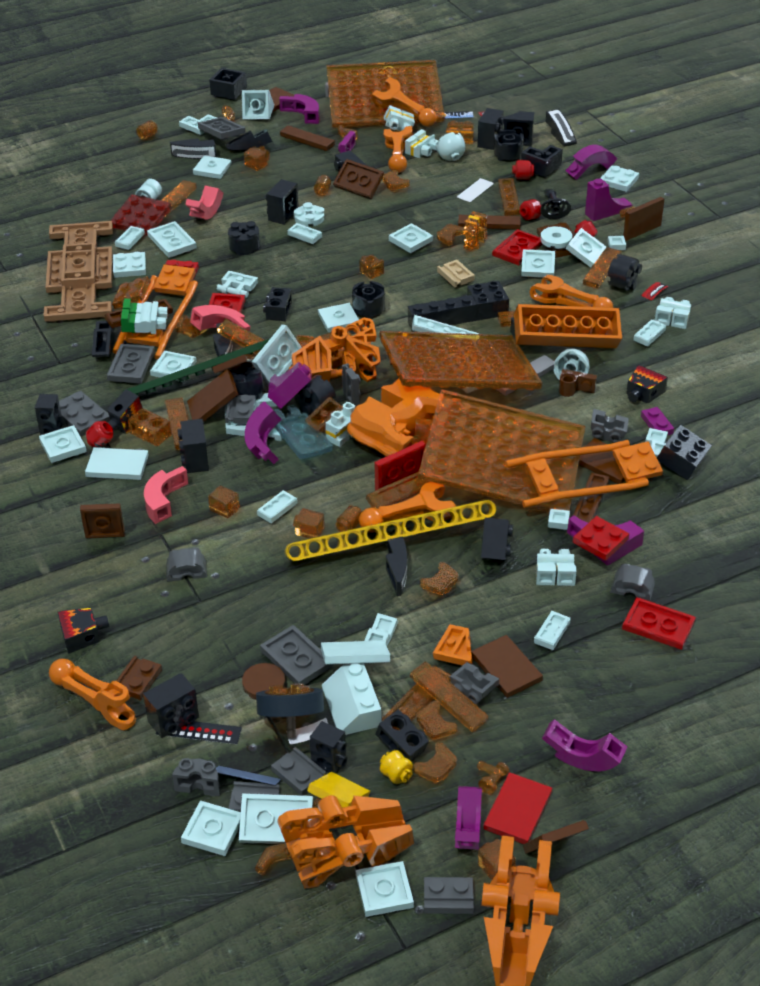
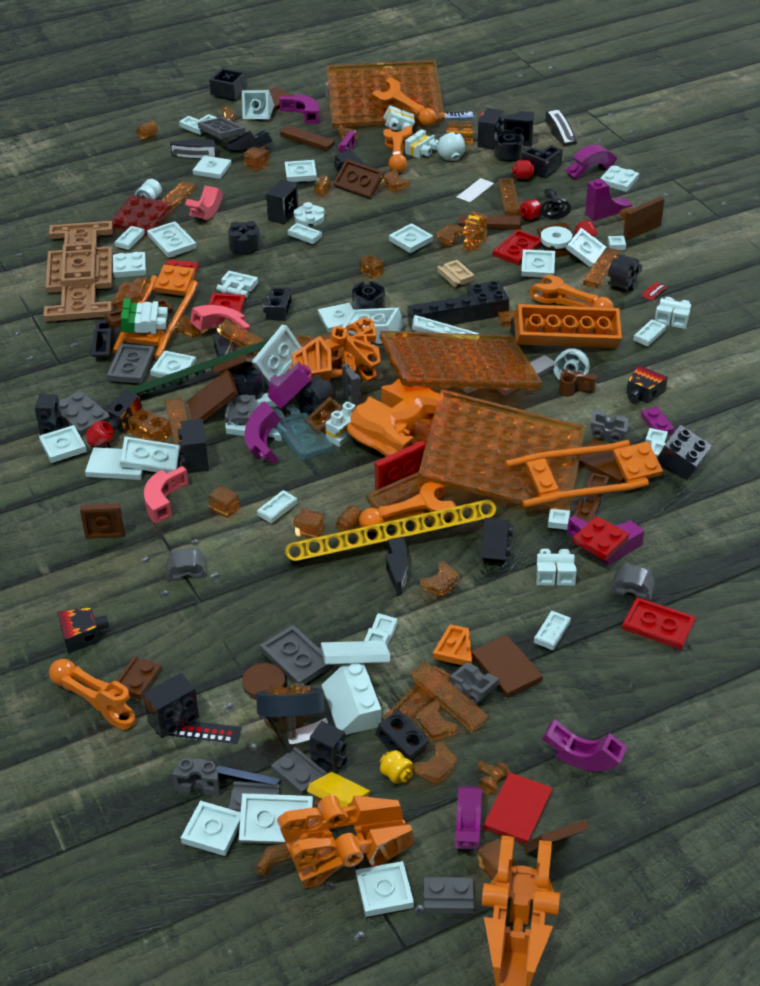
none -> light aqua tile [119,437,180,474]
none -> light aqua plate [285,160,317,183]
none -> light aqua slope [342,308,404,345]

